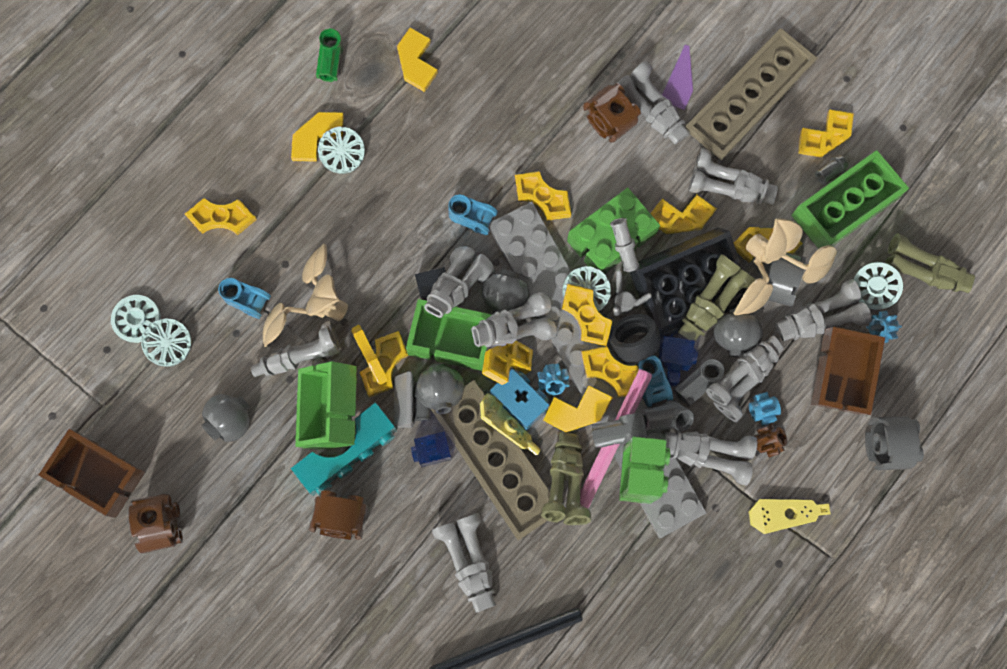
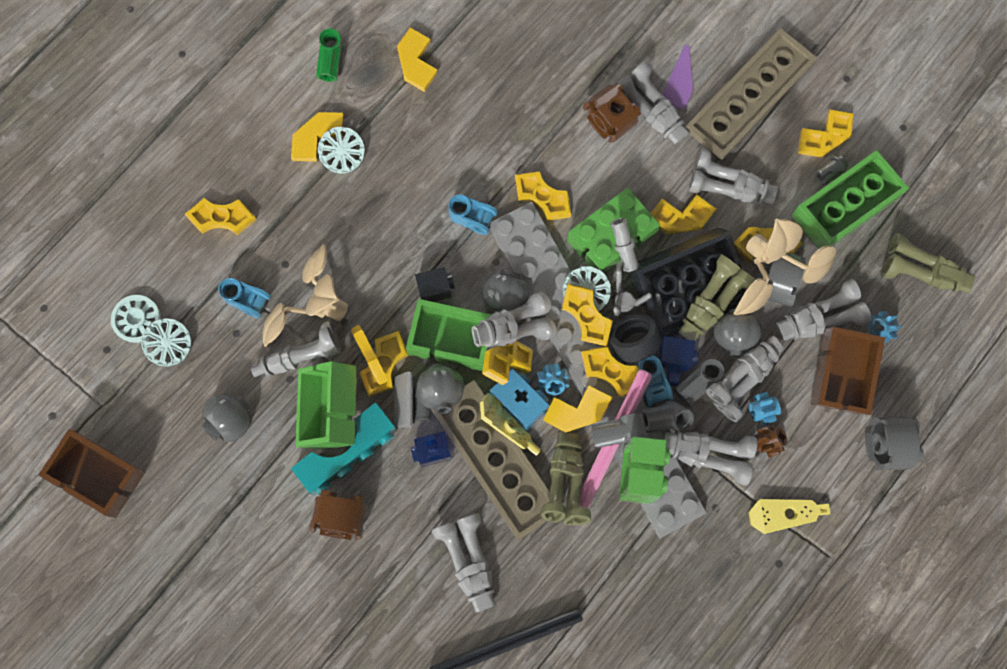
reddish brown brick [129,493,183,554] -> none
light grey piece [424,246,495,318] -> none
light aqua wheel [854,262,903,310] -> none

